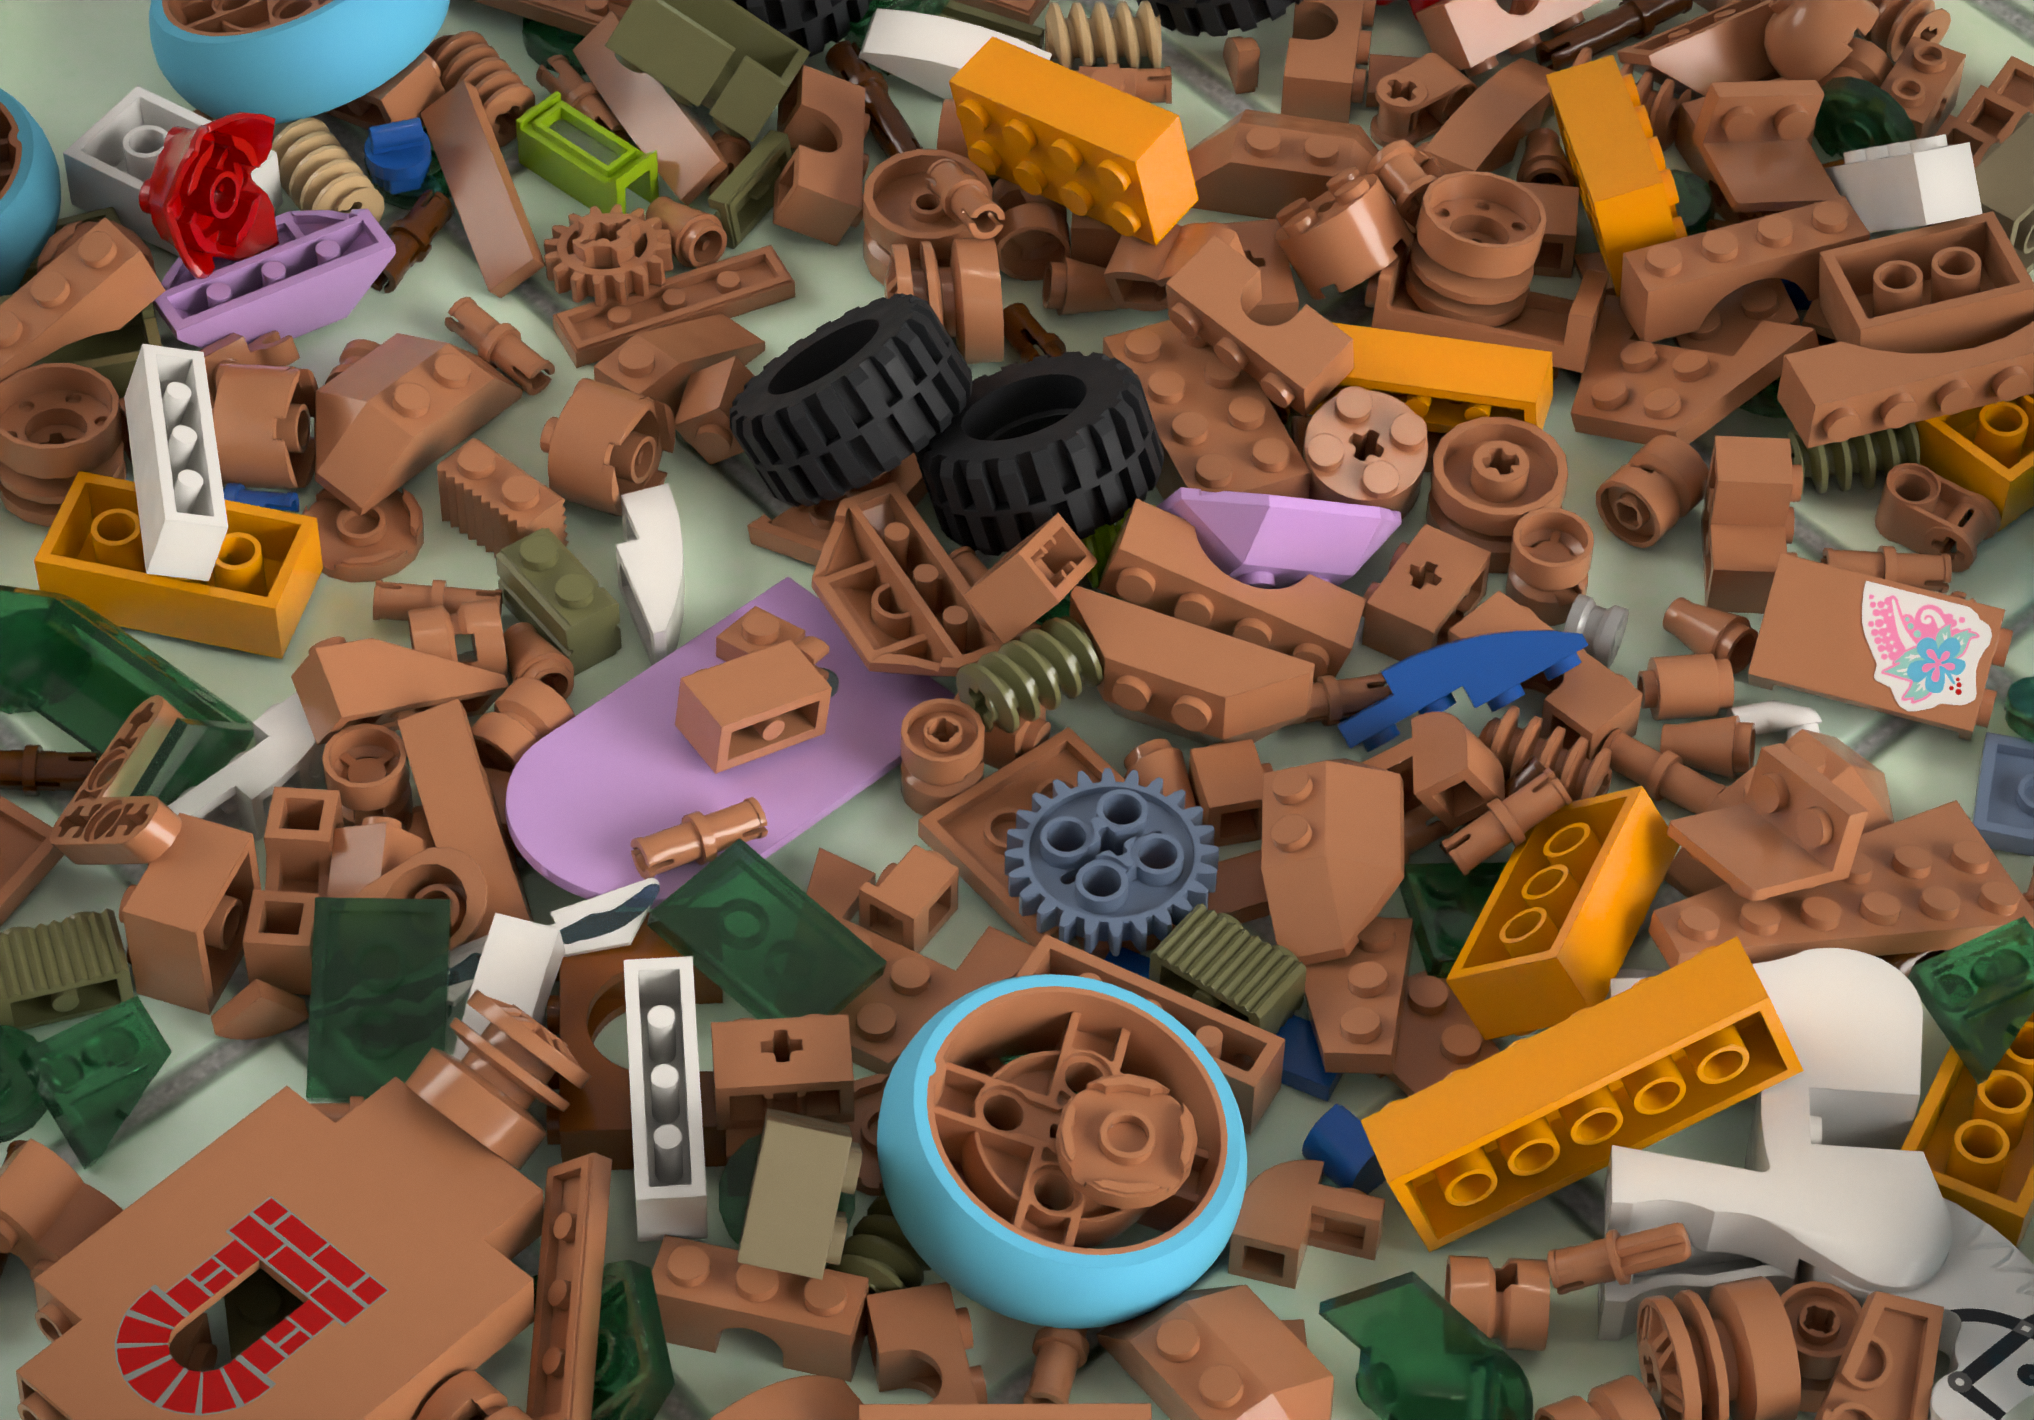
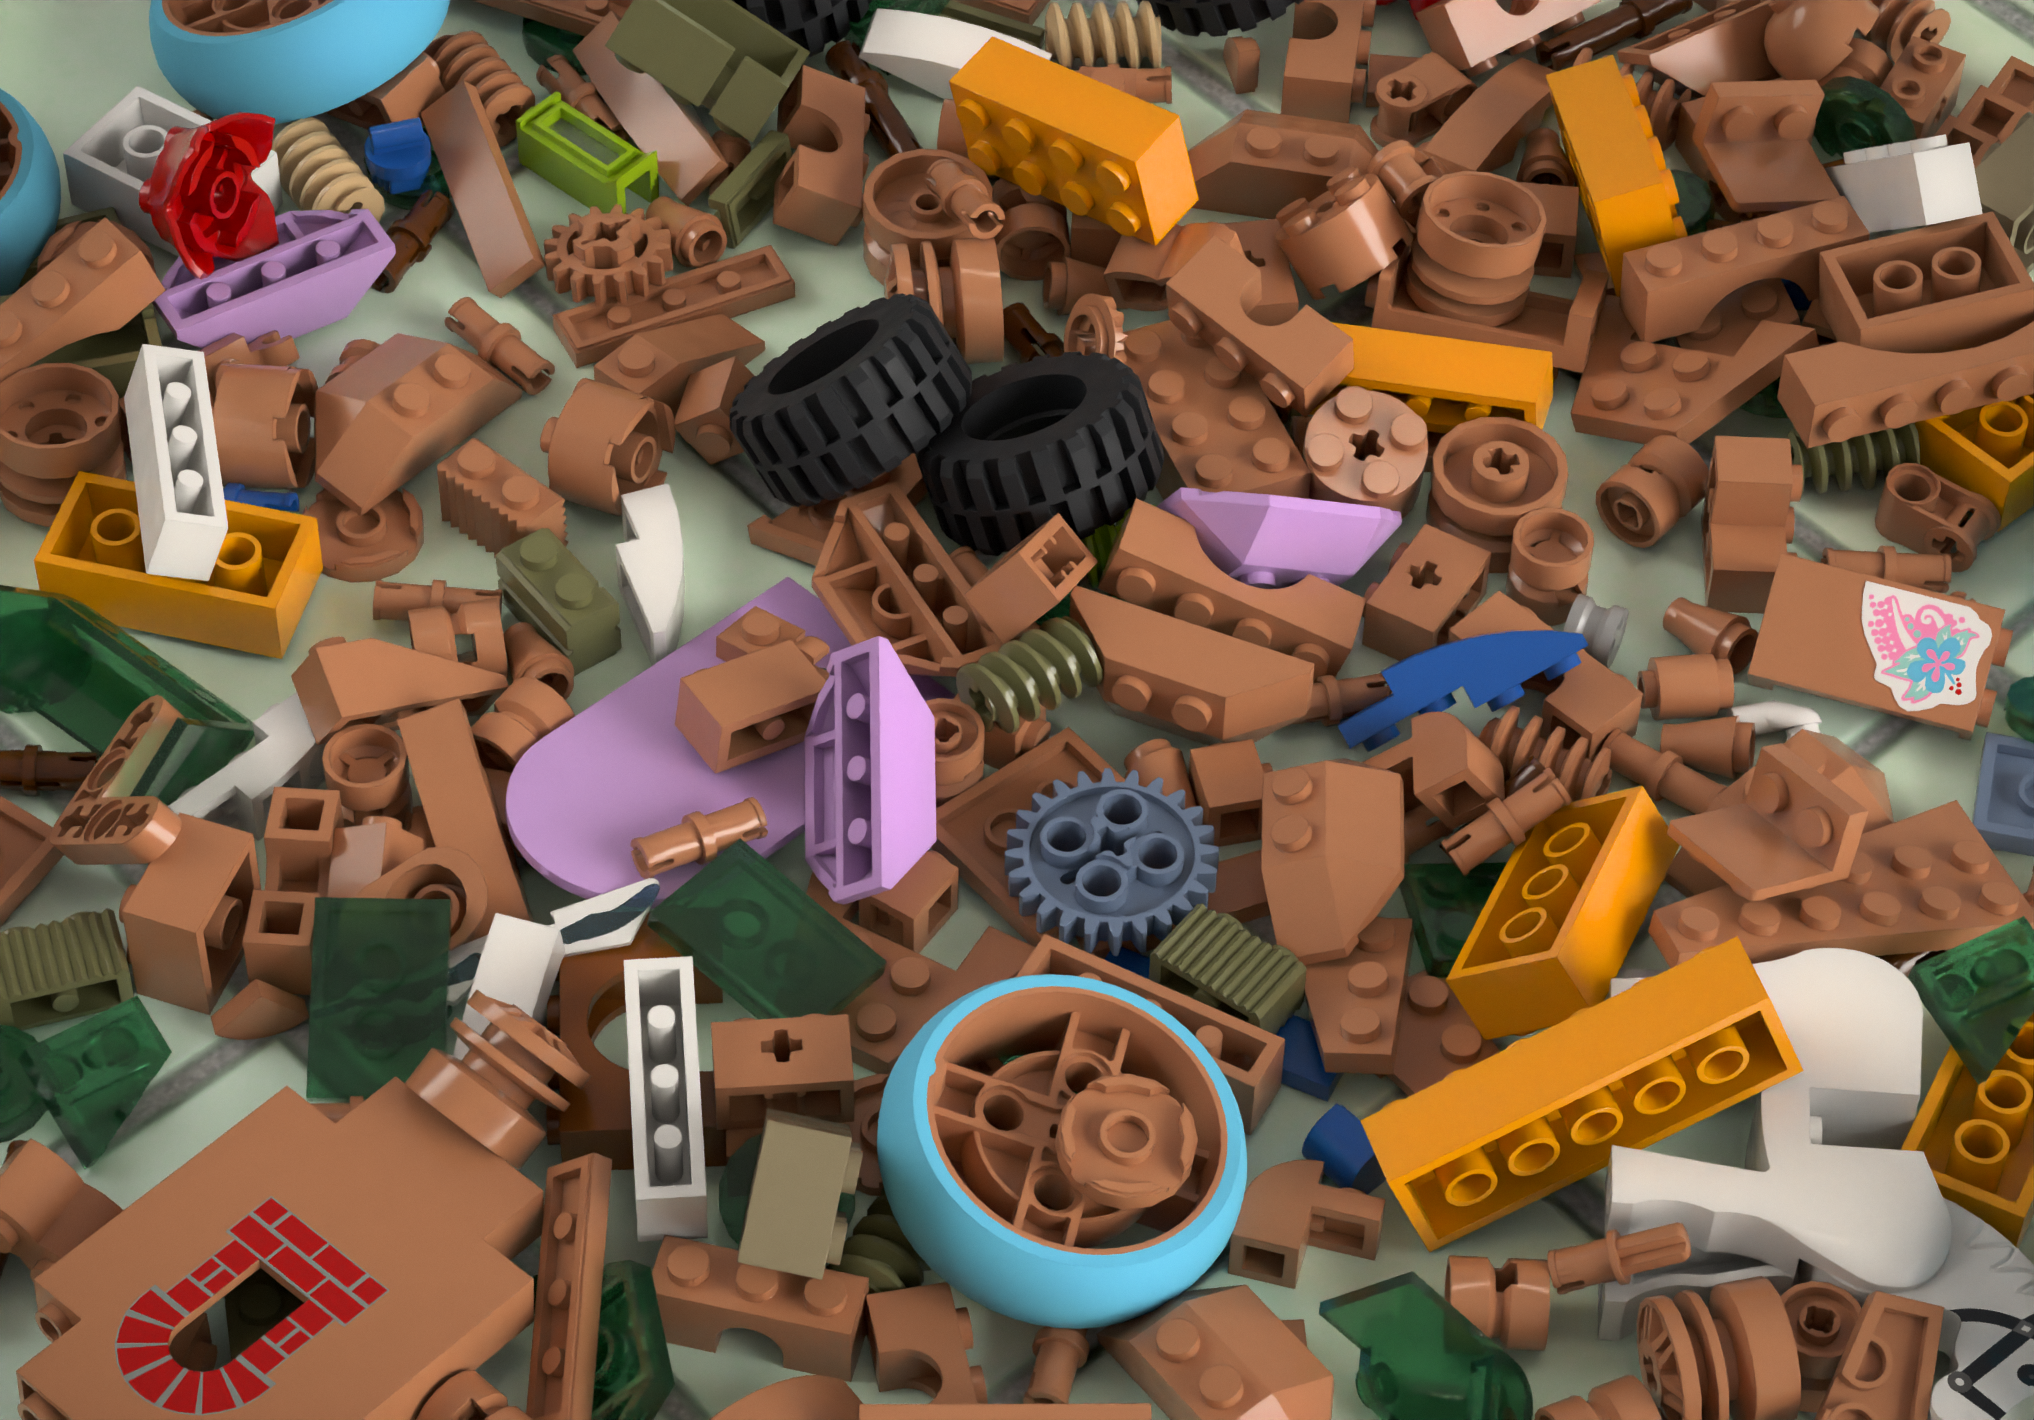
none -> lavender wedge [804,636,936,905]
none -> nougat gear [1064,293,1128,362]

